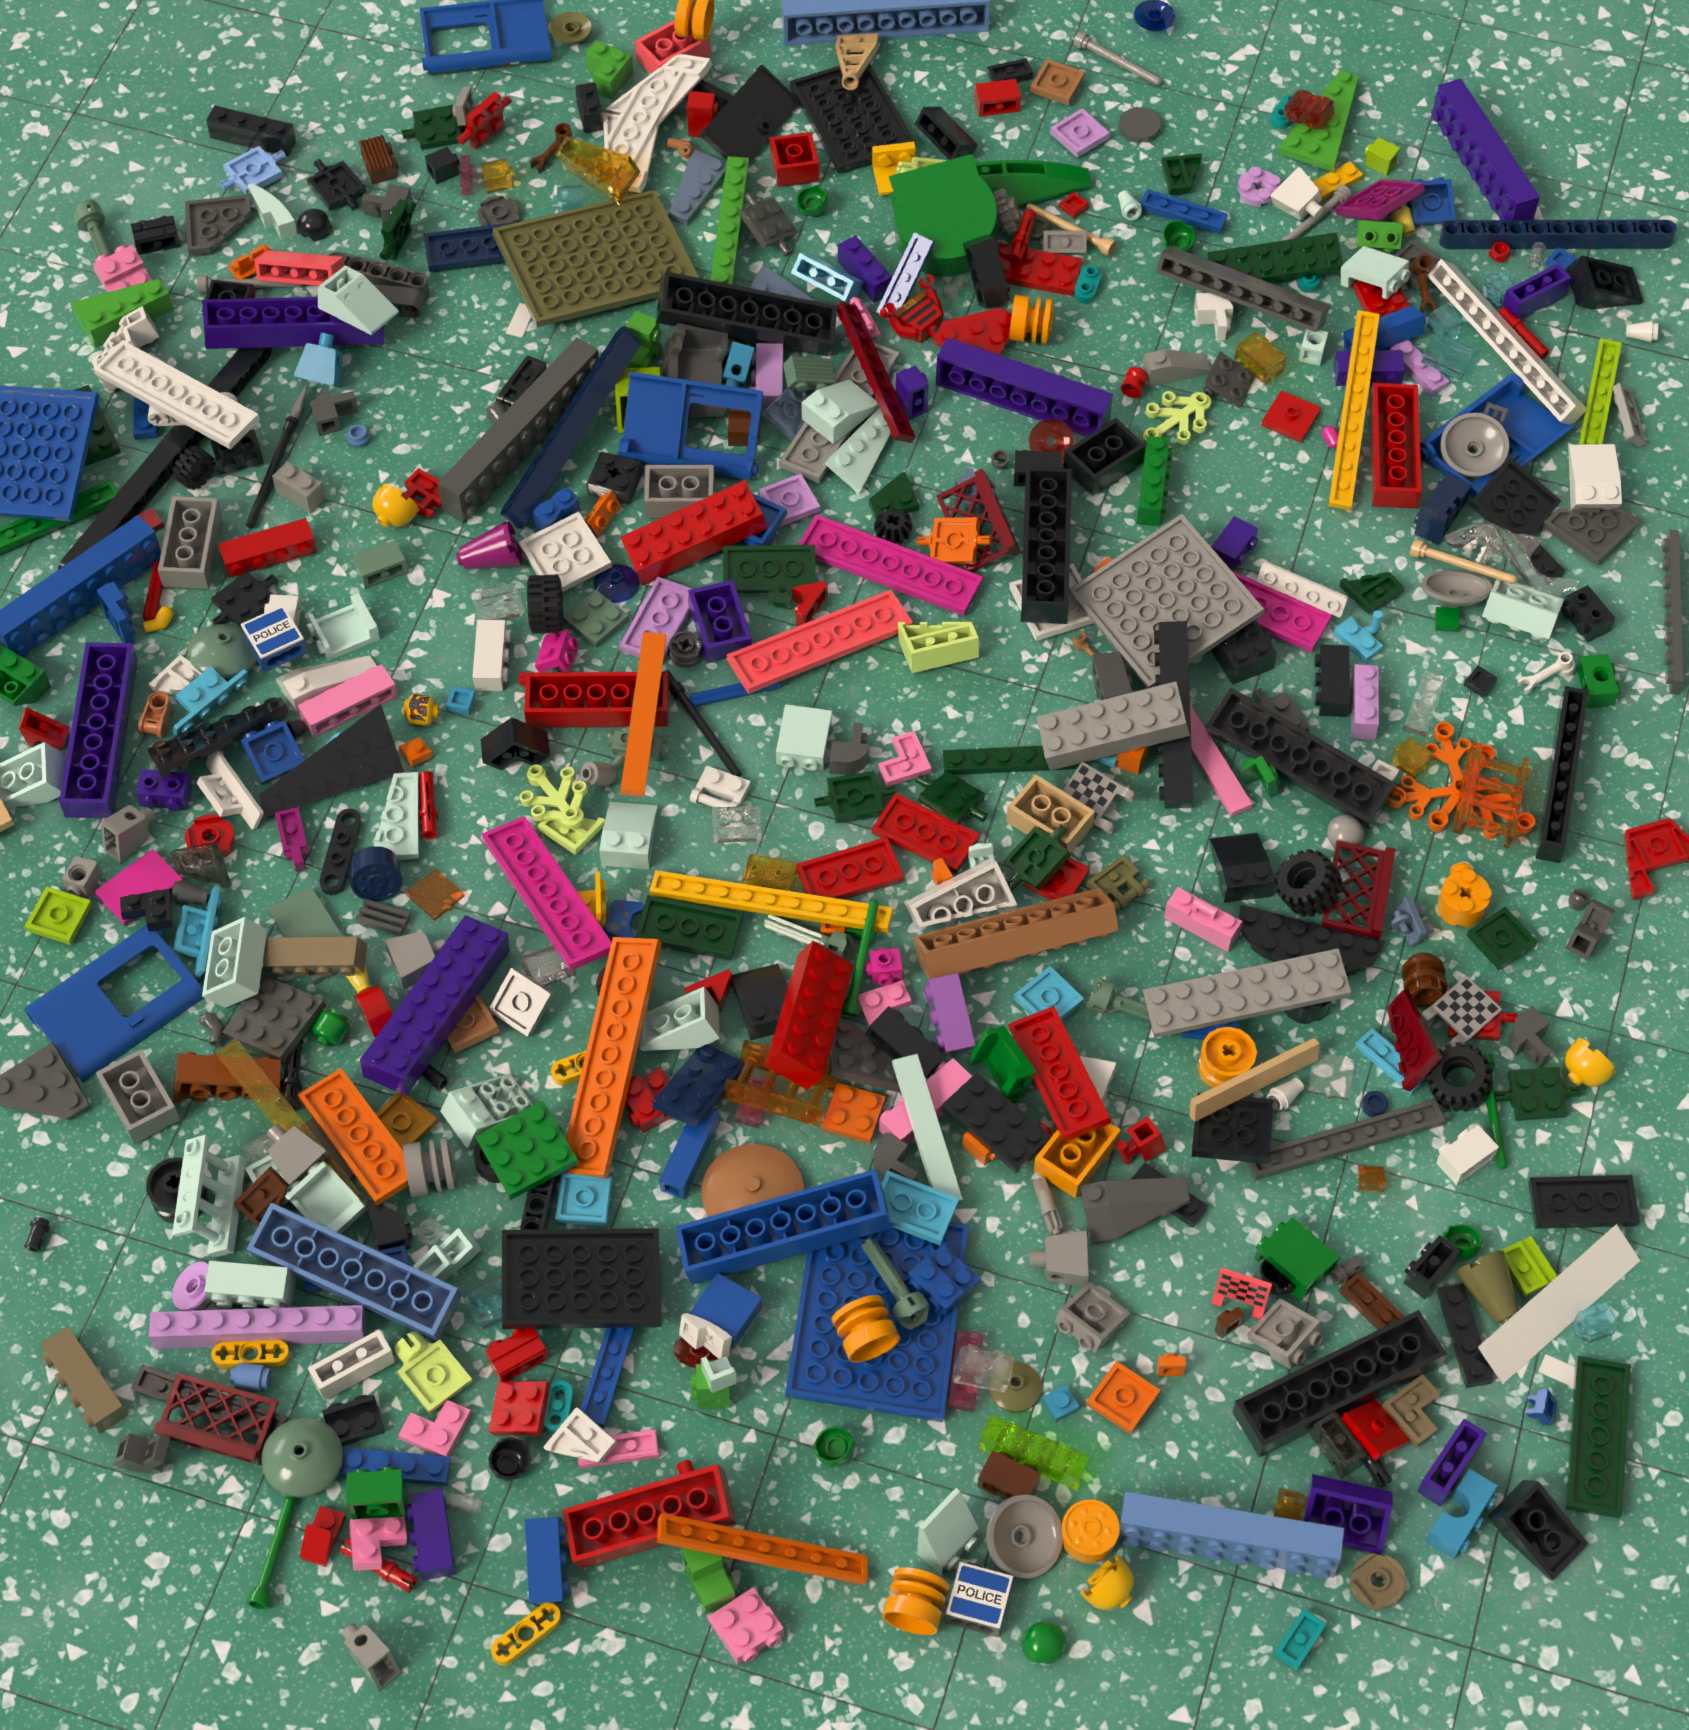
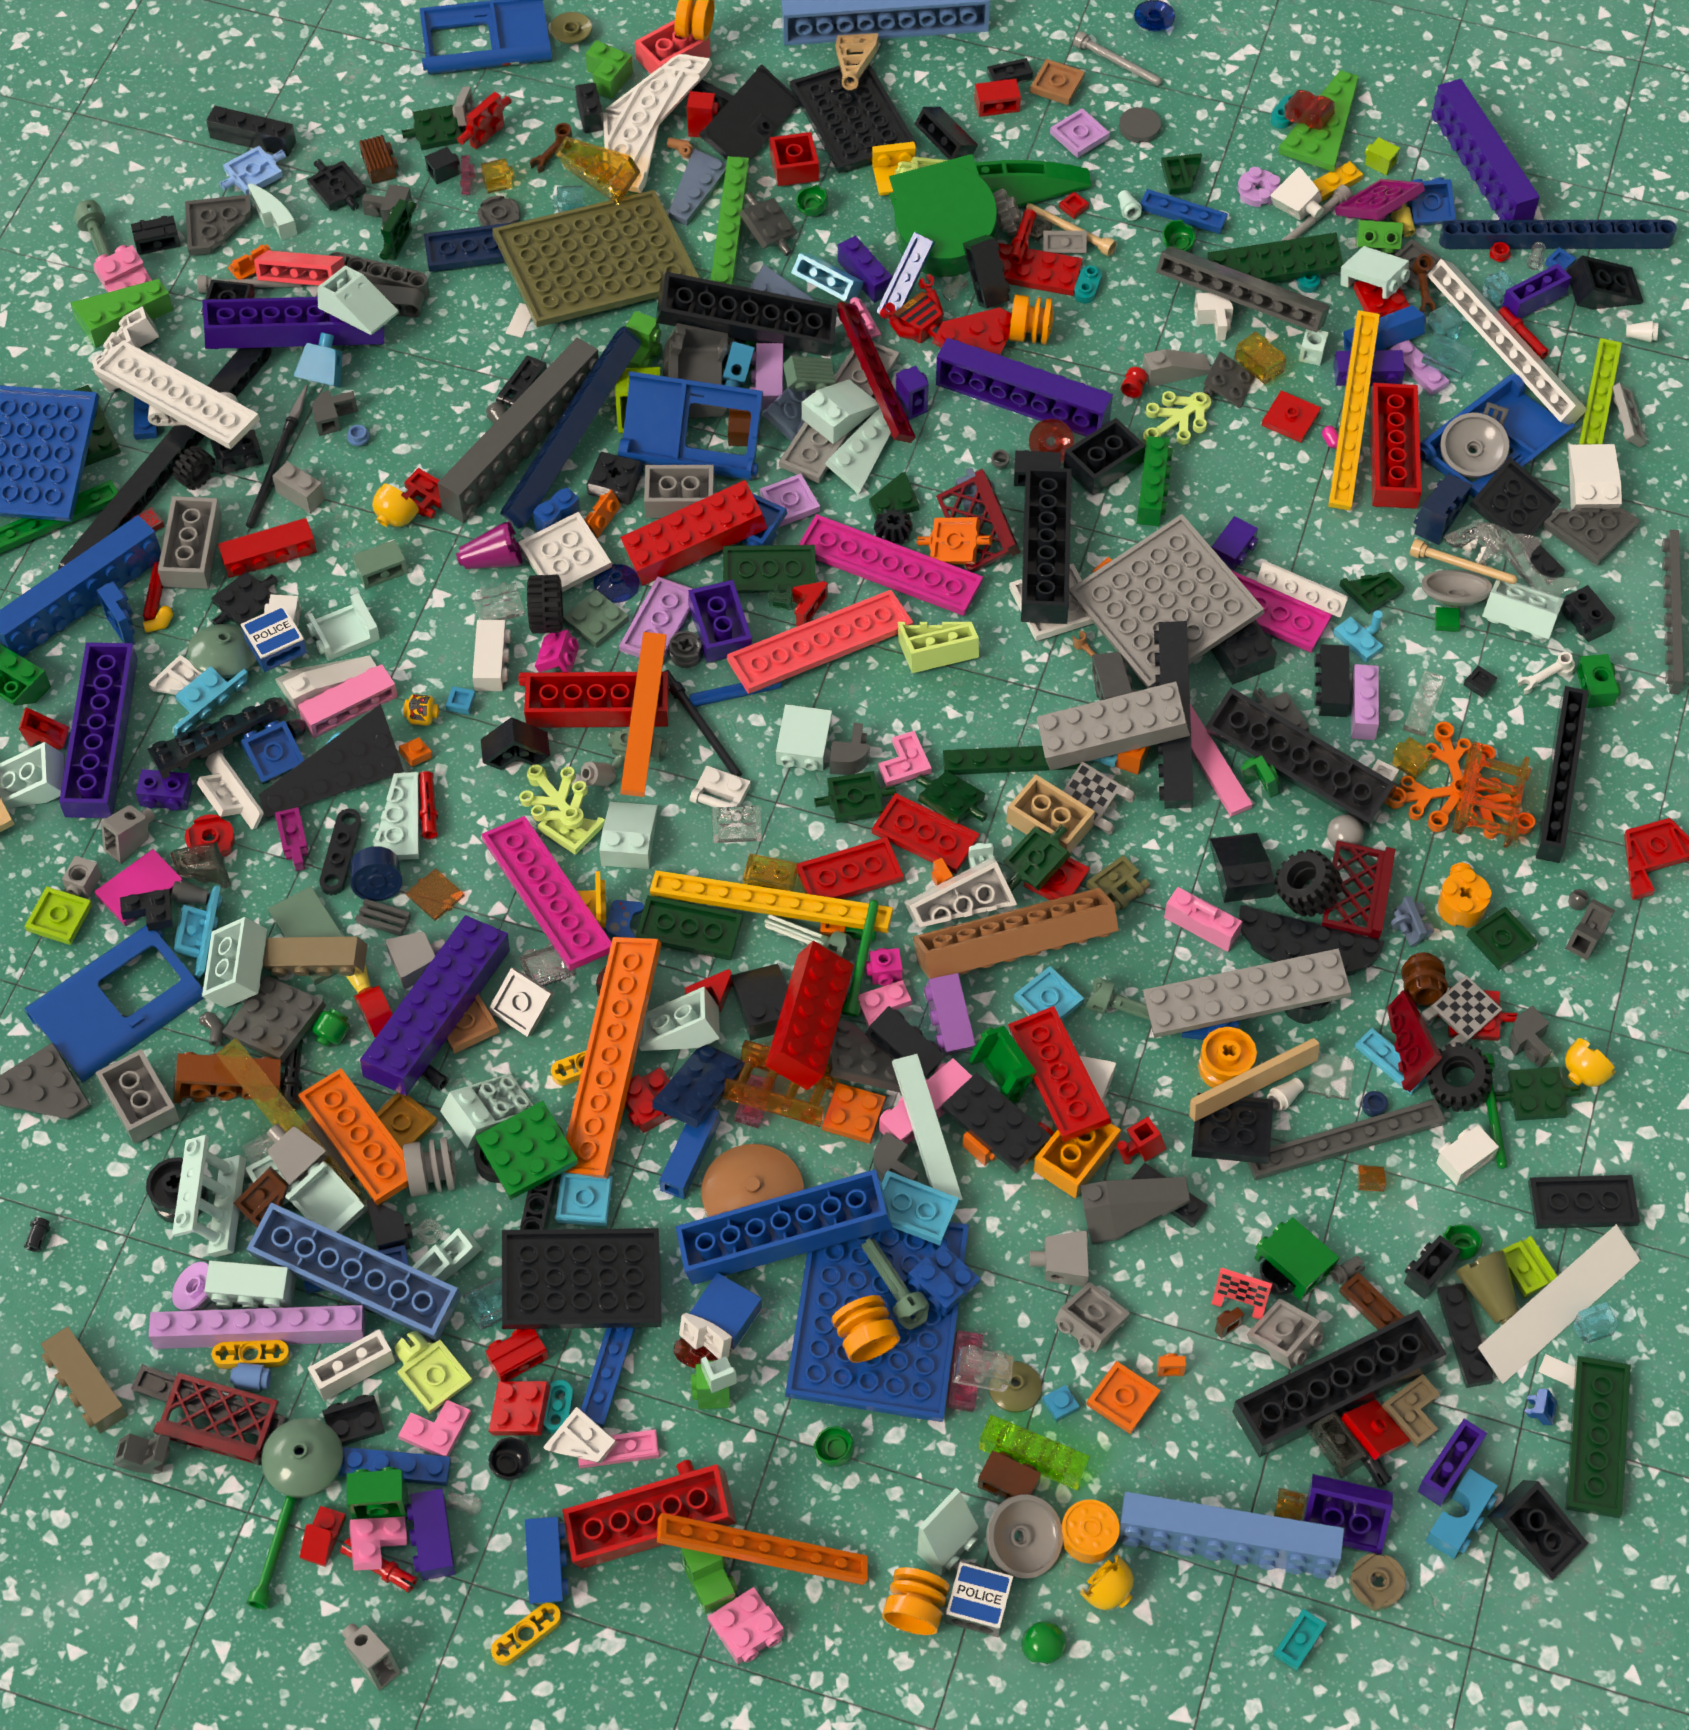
nougat piece [138,691,173,739] -> none
black hair [296,208,332,241] -> none
light grey piece [1033,1177,1064,1235] -> none

